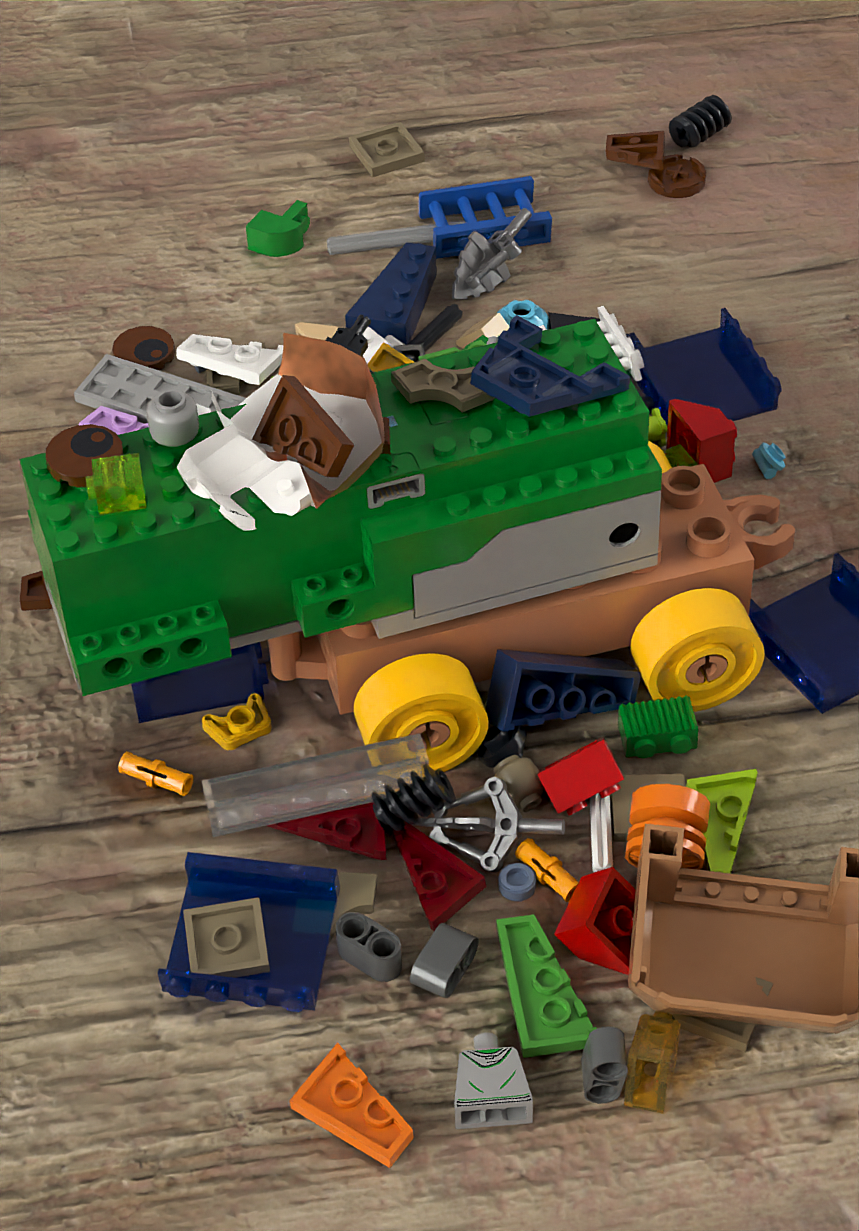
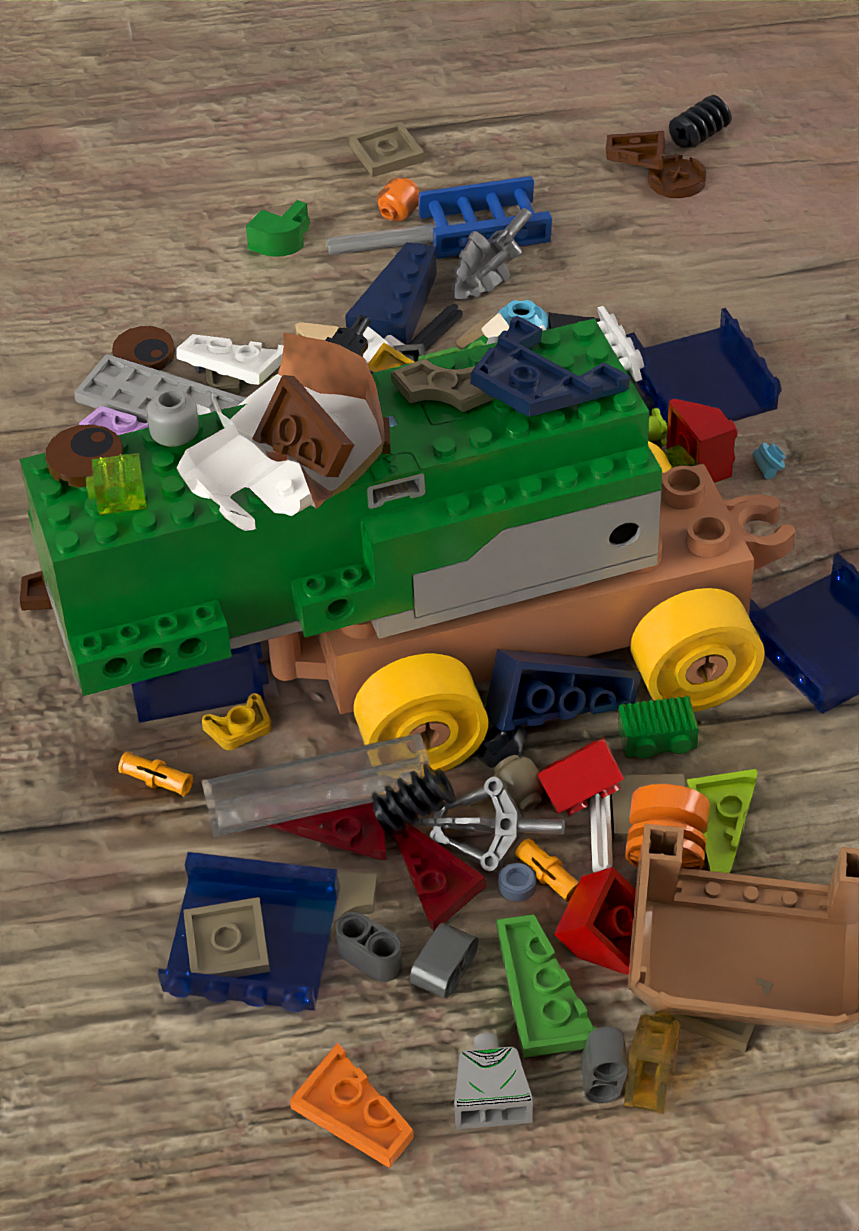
none -> orange head [377,178,420,222]

